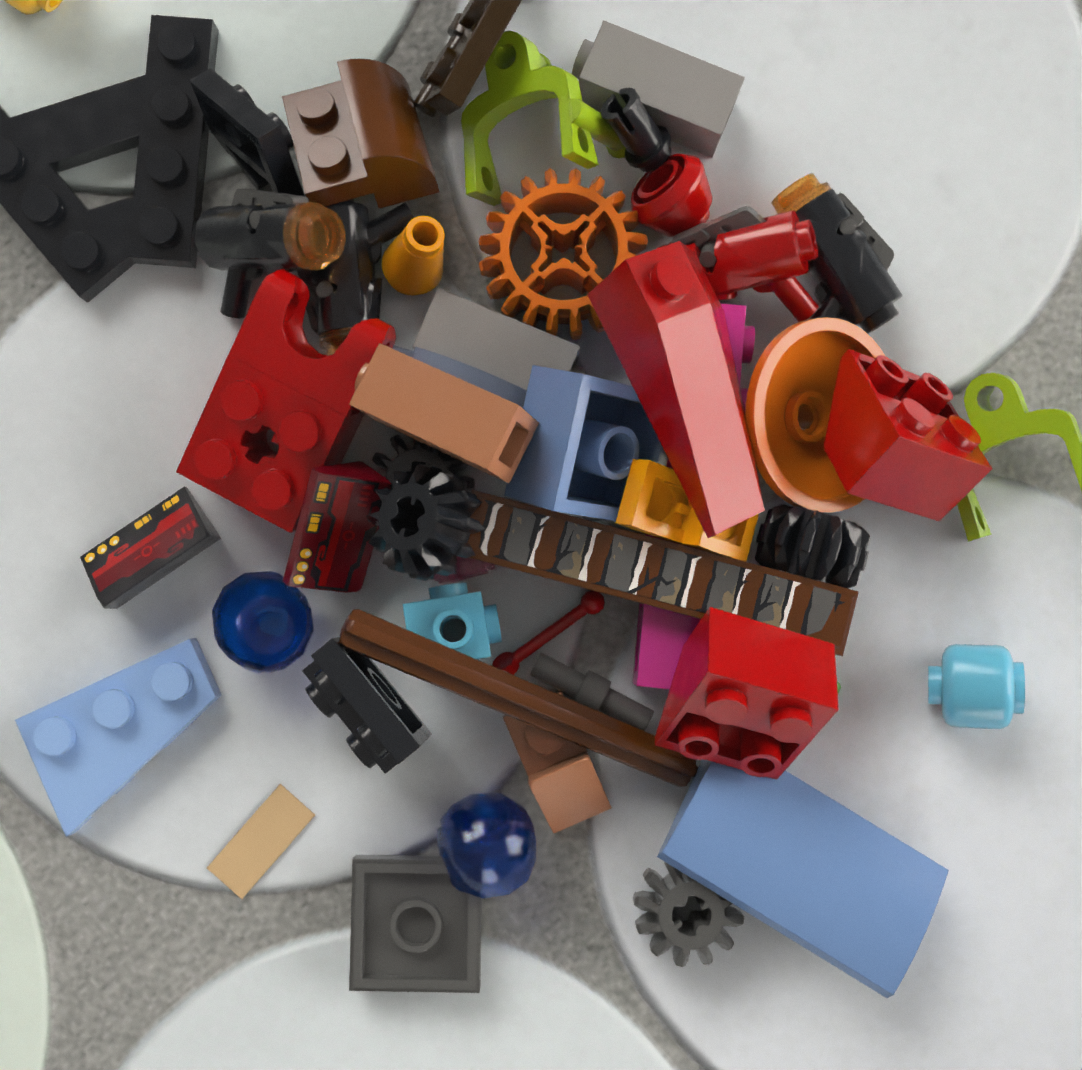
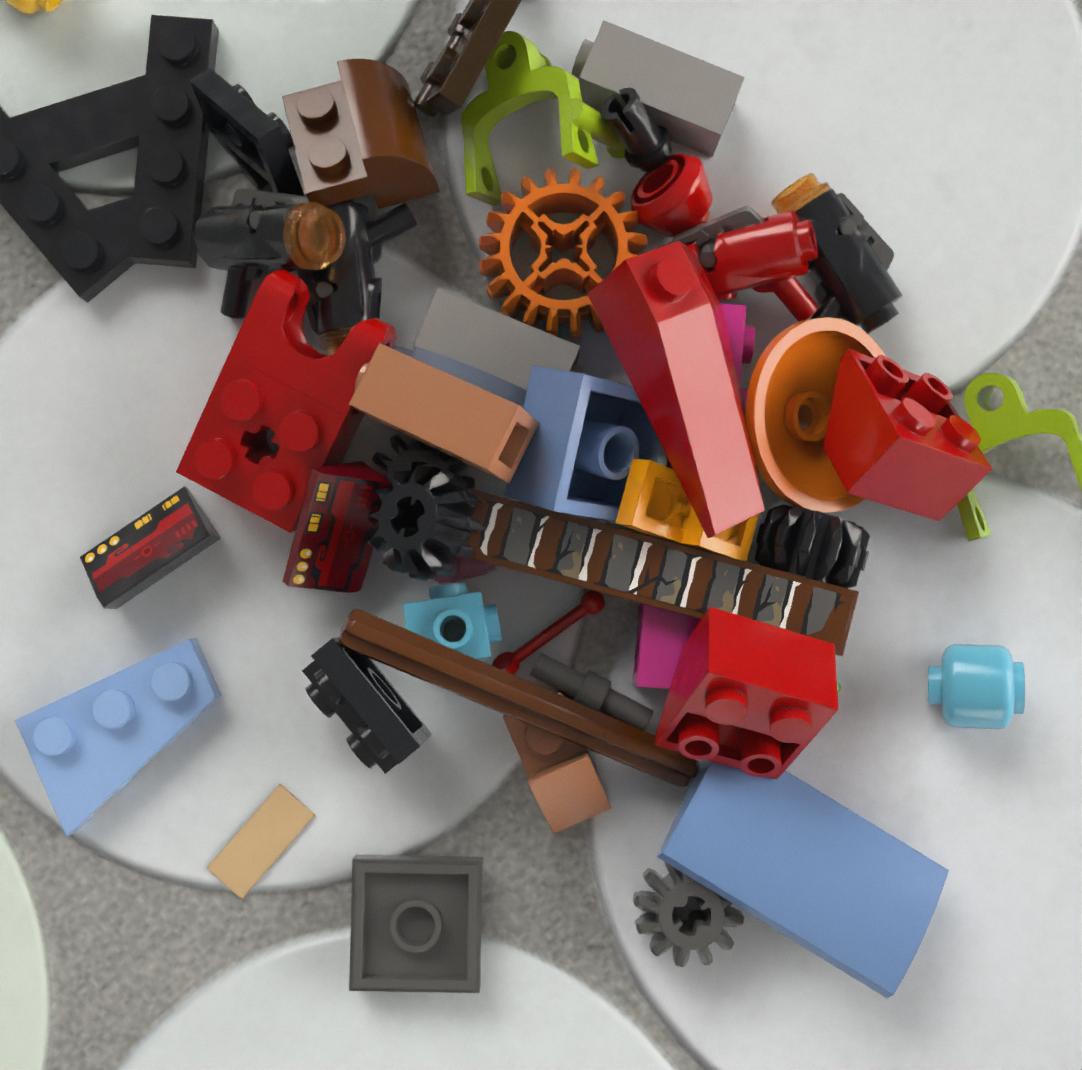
clear blue hair [212,571,315,674] -> none
light orange cone [382,216,445,296] -> none
clear blue hair [437,792,536,899] -> none

